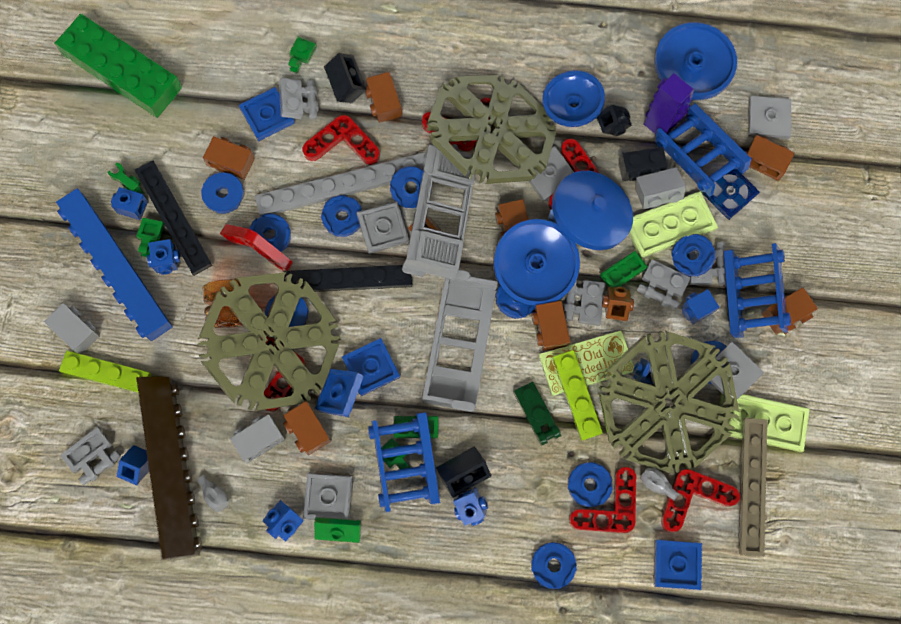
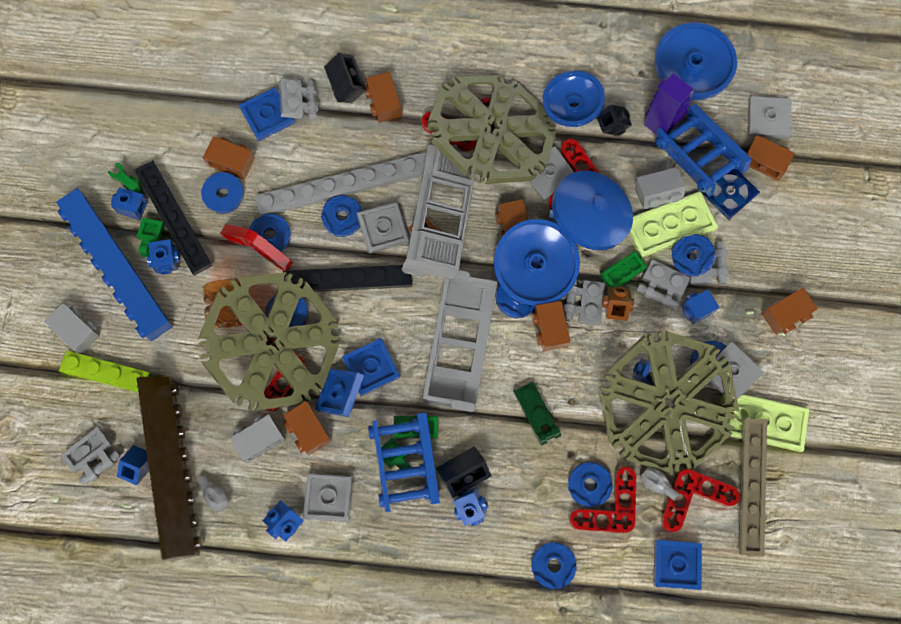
green brick [54,13,182,118] -> none
green plate [288,37,317,74] -> none
red beam [302,115,380,165] -> none
green plate [314,517,361,543] -> none
blue tile [390,166,431,208] -> none
yellowish green tile [539,331,634,396] -> none
lime plate [552,350,603,441] -> none
black brick [618,147,668,182] -> none
blue fence [724,243,791,338] -> none

